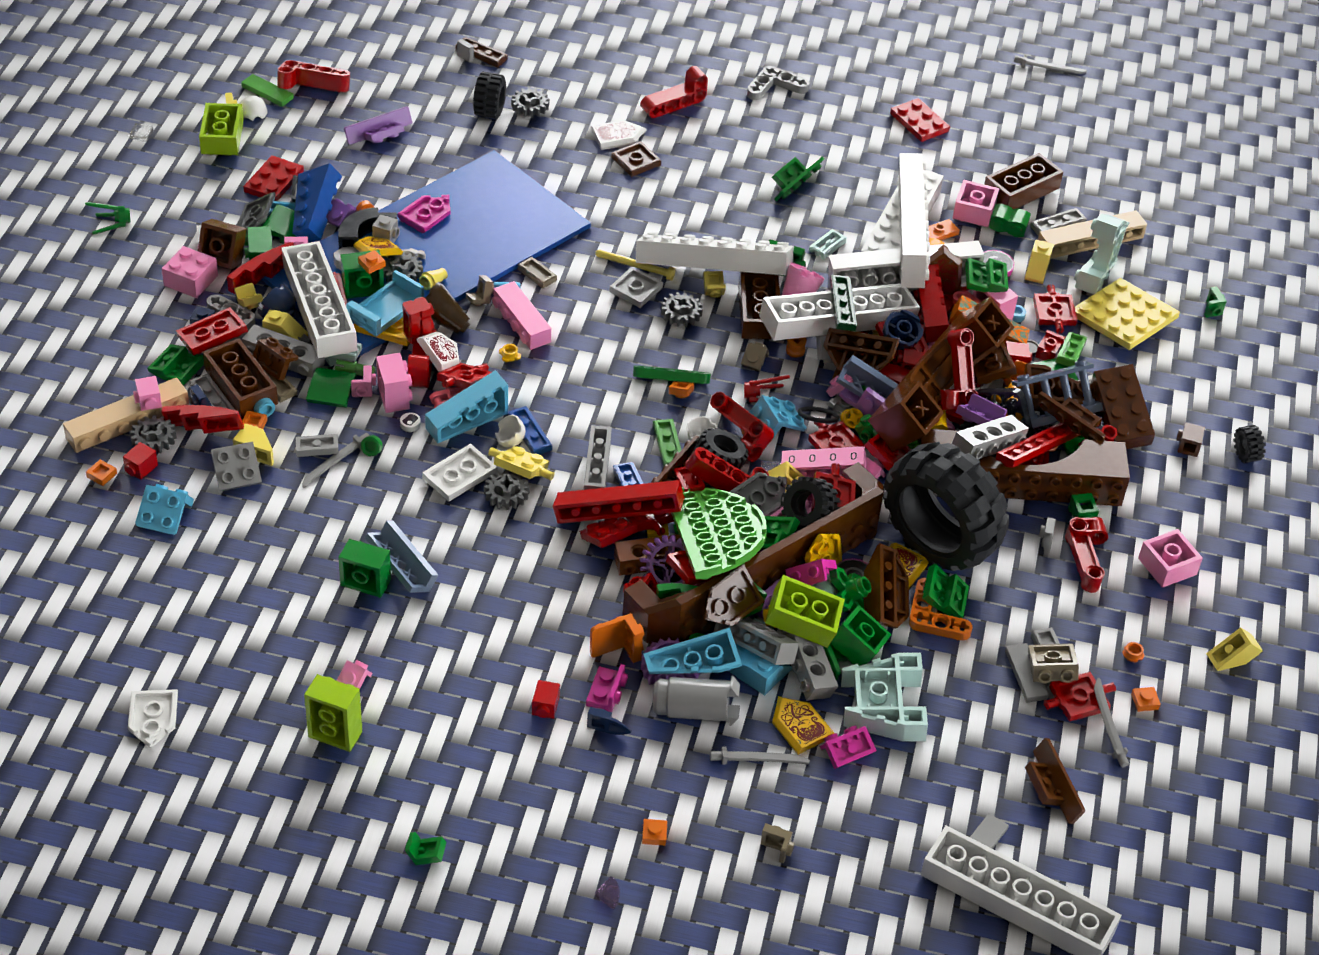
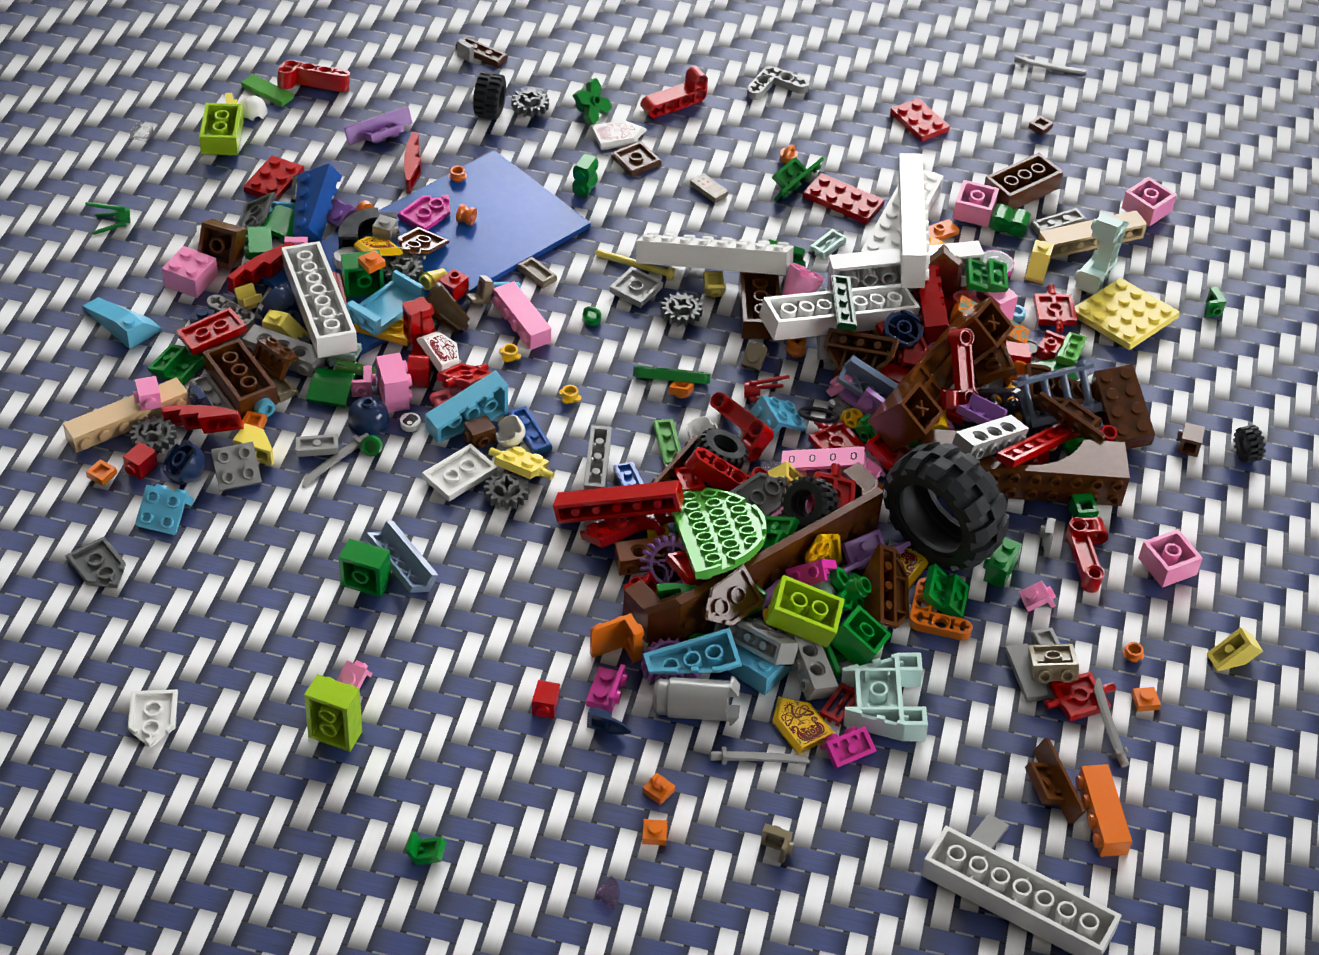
none -> dark grey tile [65,537,126,588]
none -> medium azure wedge [82,297,162,349]
none -> dark blue cylinder [163,440,205,483]
none -> dark blue cylinder [348,396,389,436]
none -> reddish brown tile [397,227,449,256]
none -> slope [404,132,422,194]
none -> red brick [439,269,469,301]
none -> orange plate [449,166,467,182]
none -> orange wheel [456,204,477,226]
none -> reddish brown brick [462,415,496,449]
none -> yellow plate [559,385,581,404]
none -> green plant [572,78,612,125]
none -> green brick [572,153,598,198]
none -> green tile [582,306,602,326]
none -> orange tile [642,773,676,805]
none -> tile [690,173,728,203]
none -> orange tile [780,145,798,164]
none -> plate [803,173,885,224]
none -> red tile [819,682,855,727]
none -> medium lavender bracket [840,529,911,575]
none -> green brick [983,537,1022,589]
none -> bright pink bracket [1019,580,1056,612]
none -> plate [1028,115,1054,136]
none -> orange brick [1076,764,1132,857]
none -> bright pink brick [1121,177,1177,226]

